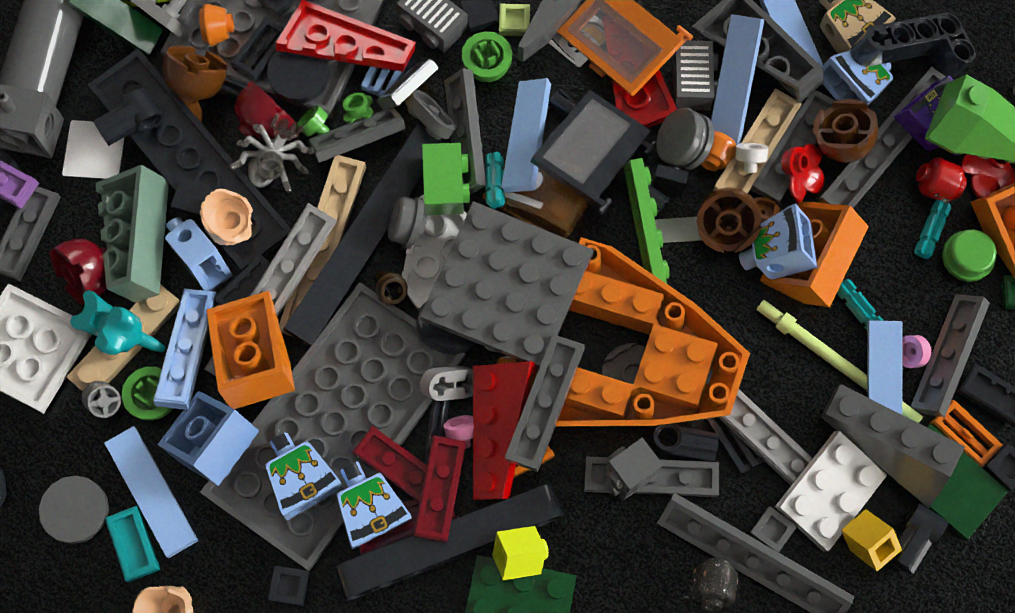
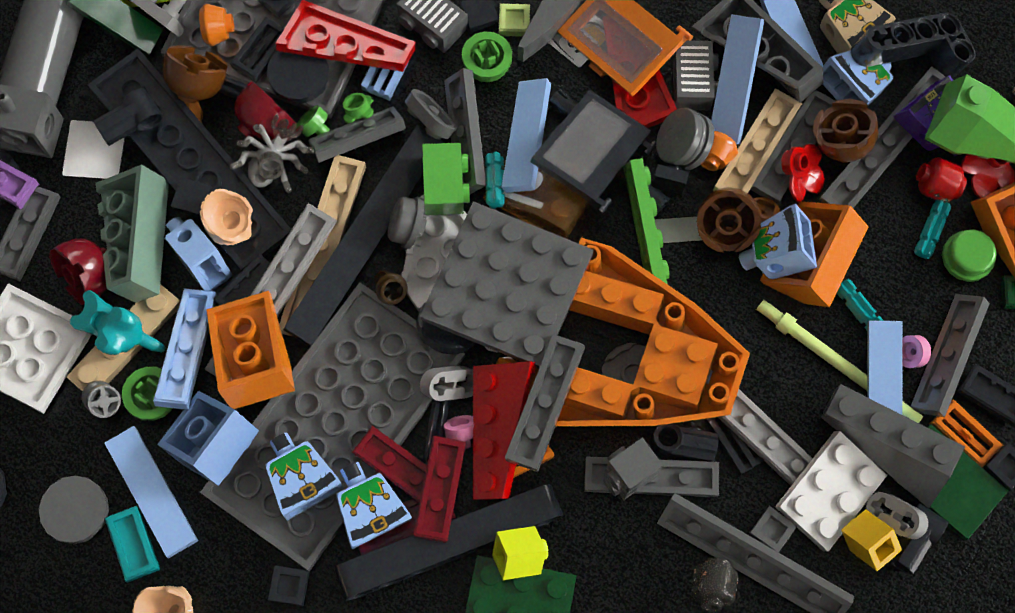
tile [377,60,438,110] -> none
white tile [735,143,768,173] -> none
none -> light grey beam [866,492,928,539]

